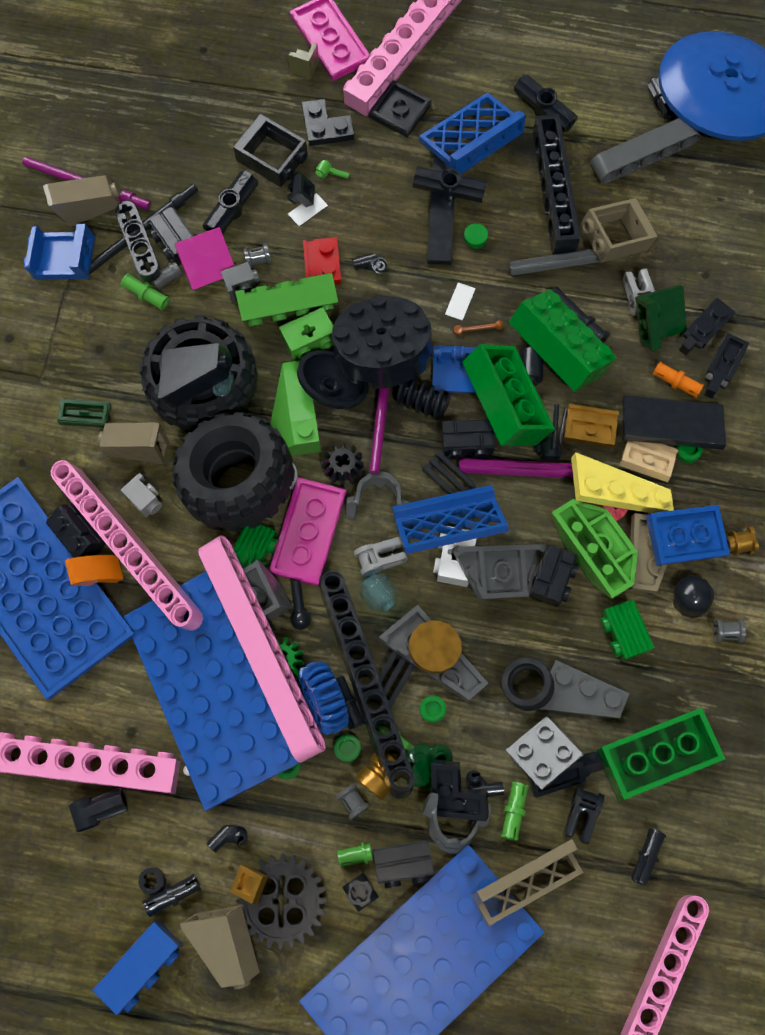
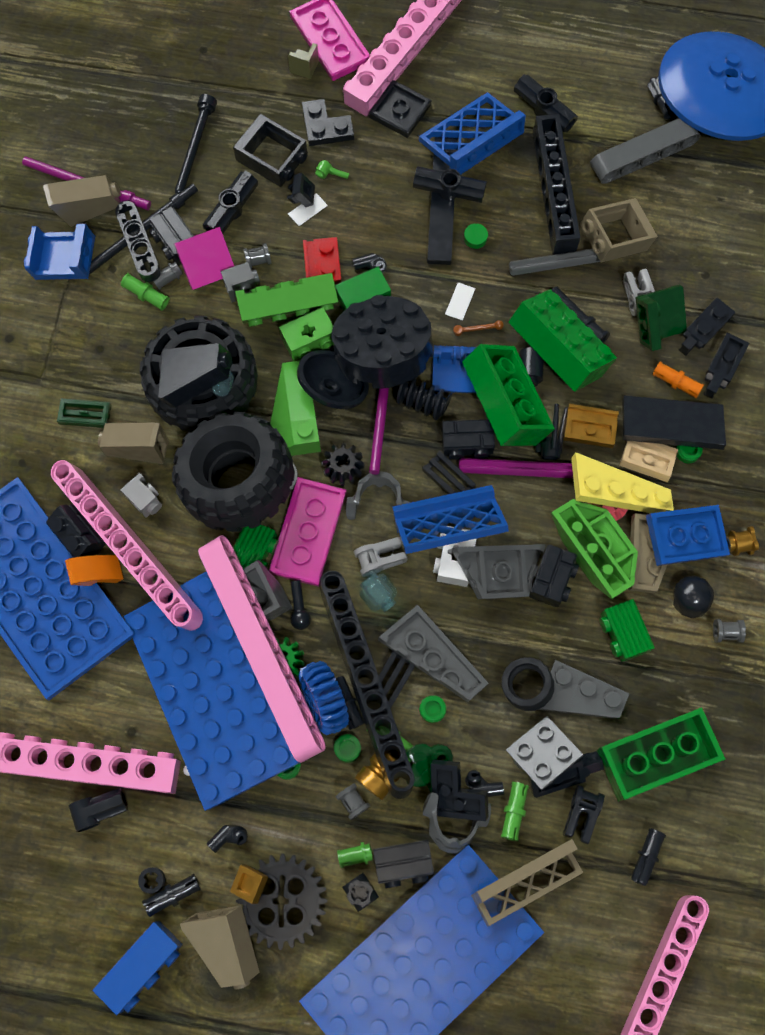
pearl gold tile [408,620,462,674] -> none
none -> black piece [175,94,217,194]
none -> green brick [335,267,391,312]

